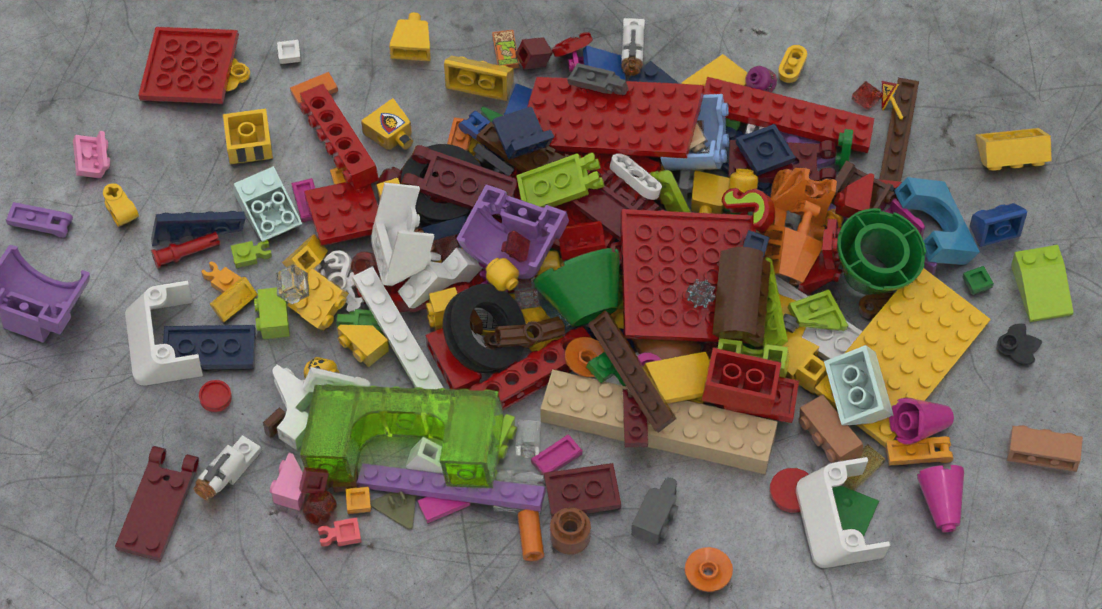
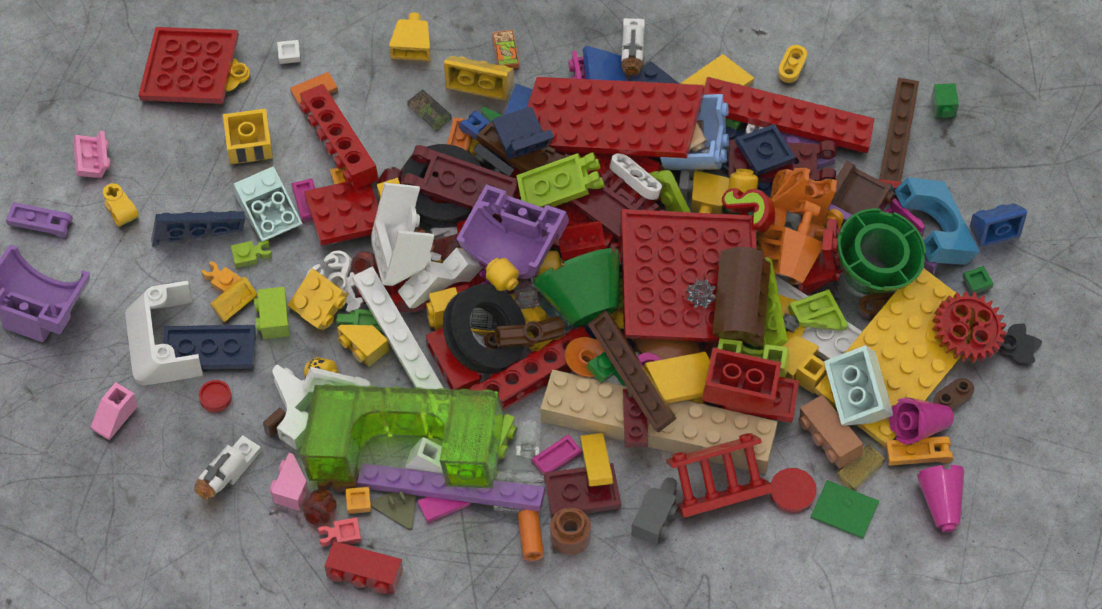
dark red hinge [115,446,199,562] -> none
red pin [151,231,220,269] -> none
clear brick [276,264,309,304] -> none
yellow slope [282,234,328,279] -> none
dark red plate [299,467,329,494] -> none
yellow torso [361,98,413,150] -> none
dark blue slope [423,216,468,240] -> none
reddish brown tile [470,309,483,335] -> none
clear red tile [501,231,530,262] -> none
dark red brick [515,37,553,70] -> none
red tile [552,32,593,57] -> none
dark grey hinge [567,63,629,95] -> none
orange dish [685,547,733,592] -> none
dark blue tile [743,230,770,257] -> none
magenta head [745,66,777,93] -> none
white windscreen [796,457,890,568] -> none
red slope [834,173,874,218] -> none
green plate [835,129,853,170] -> none
clear red tile [852,81,882,110] -> none
yellow piece [882,81,903,120] -> none
yellow slope [975,128,1052,170] -> none
nougat brick [1007,425,1083,472] -> none
lime slope [1011,245,1074,322] -> none
none -> bright pink slope [91,382,138,441]
none -> red brick [325,541,403,594]
none -> clear smoke tile [407,89,452,131]
none -> yellow tile [580,433,613,487]
none -> red fence [666,433,773,518]
none -> green brick [932,83,959,118]
none -> red gear [932,291,1007,363]
none -> reddish brown plate [933,378,974,411]

